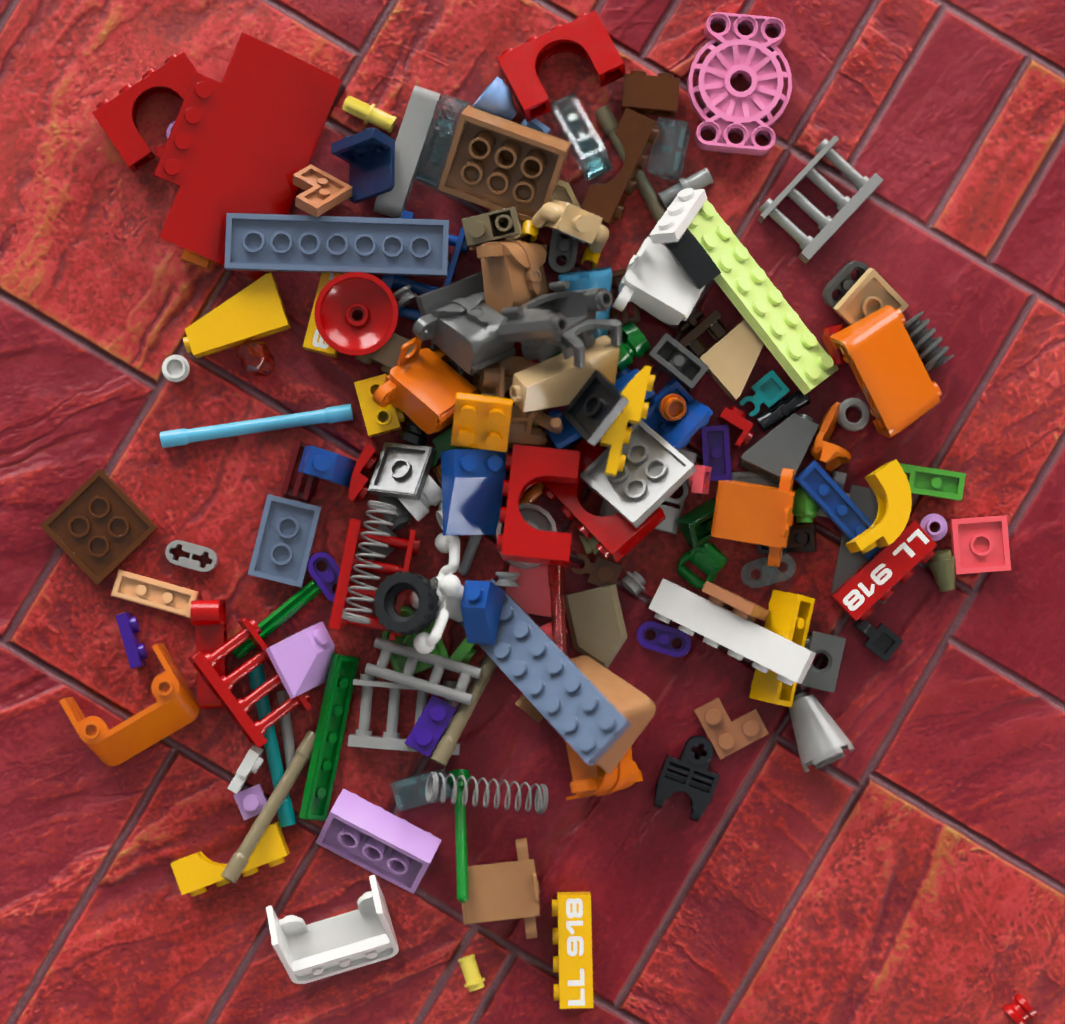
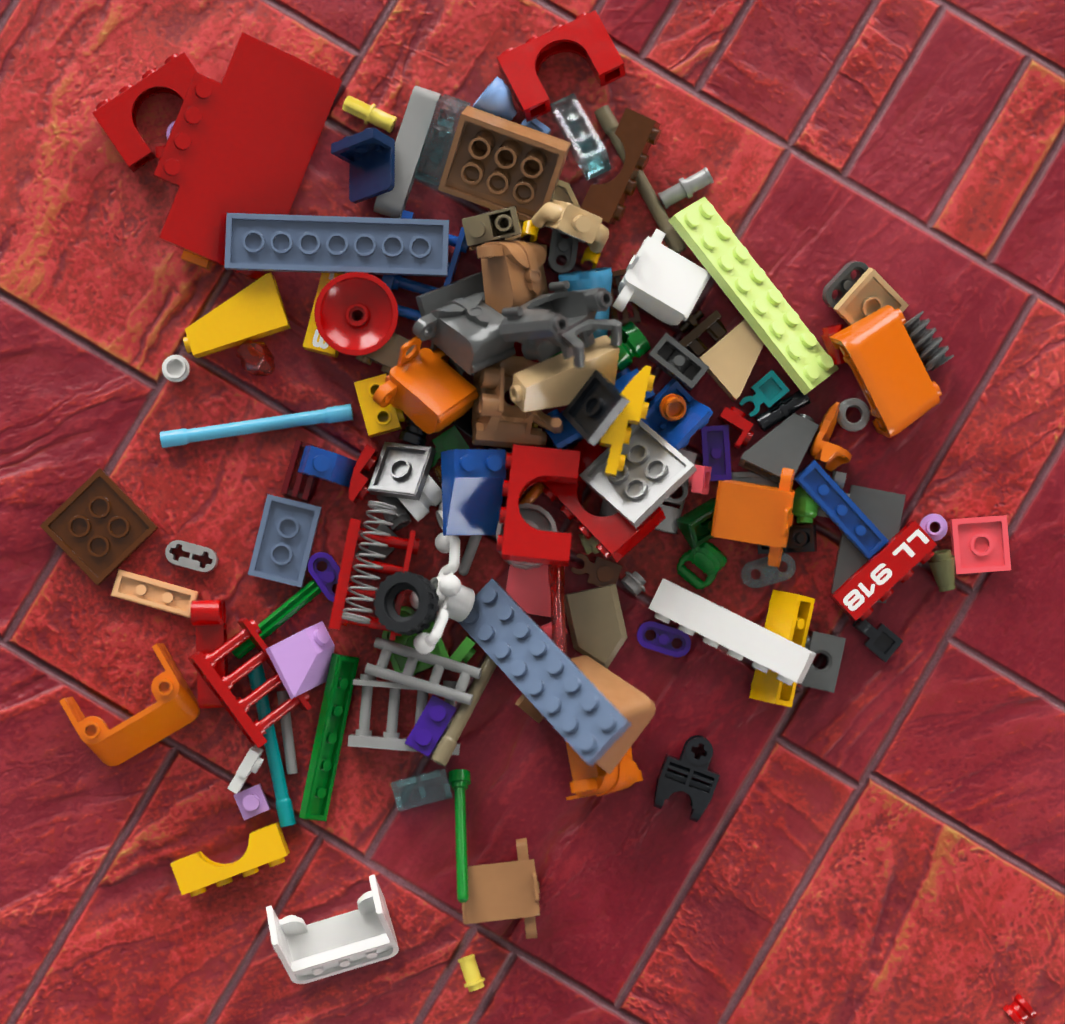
dark purple plate [115,612,148,669] -> none
dark tan piece [221,730,316,884] -> none
nougat plate [292,164,353,218] -> none
lavender slope [316,788,442,894] -> none
dark grey bush [394,285,418,310] -> none
light grey piece [425,772,549,814] -> none
light orange plate [451,392,513,452] -> none
blue slope [460,580,505,645] -> none
light grey bush [495,572,520,587] -> none
yellow brick [552,891,593,1009] -> none
reddish brown brick [621,71,680,117] -> none
clear light blue hinge [647,117,691,181] -> none
white plate [650,188,707,244] -> none
black slope [663,228,721,290] -> none
bright pink piece [687,12,792,156] -> none
nougat plate [694,697,769,760] -> none
nougat plate [702,581,770,622] -> none
light grey fence [758,136,883,264] -> none
light grey cone [789,692,855,772] -> none
yellow arch [845,459,912,554] -> none
bright green plate [899,463,966,501] -> none

